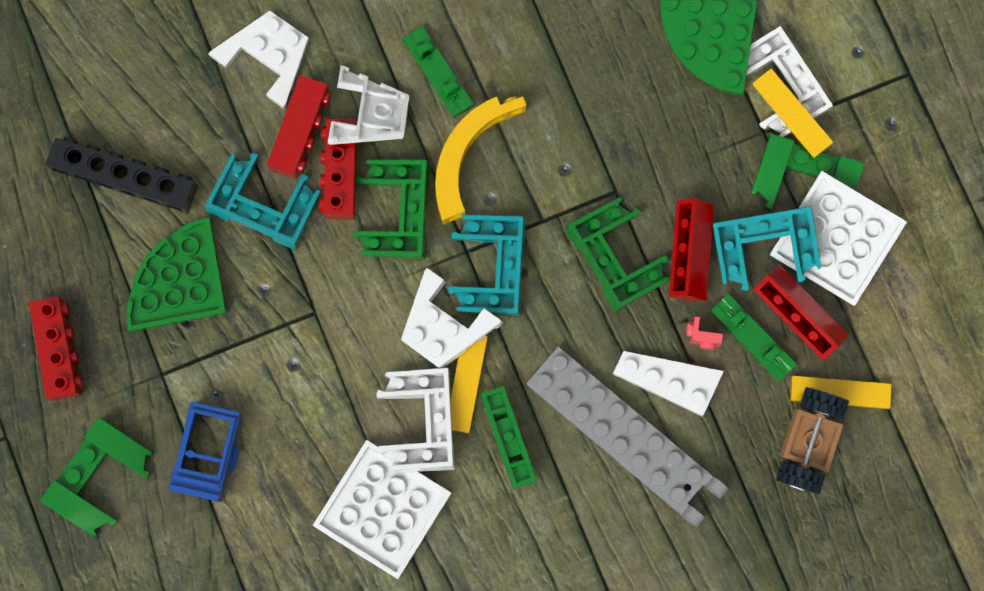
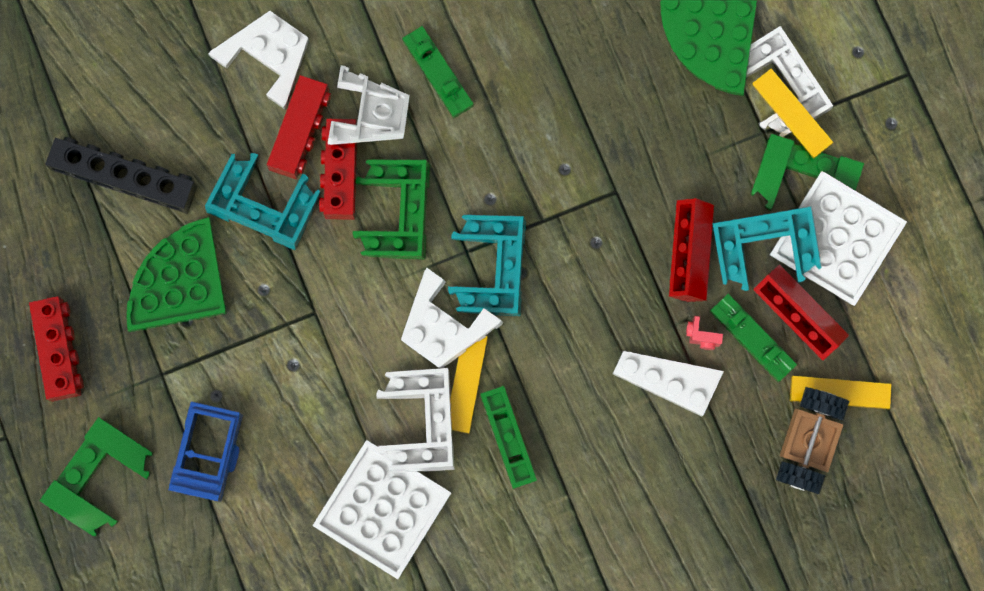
yellow arch [435,96,527,225] -> none
light grey hinge [526,347,728,528] -> none
green wedge [565,197,670,313] -> none

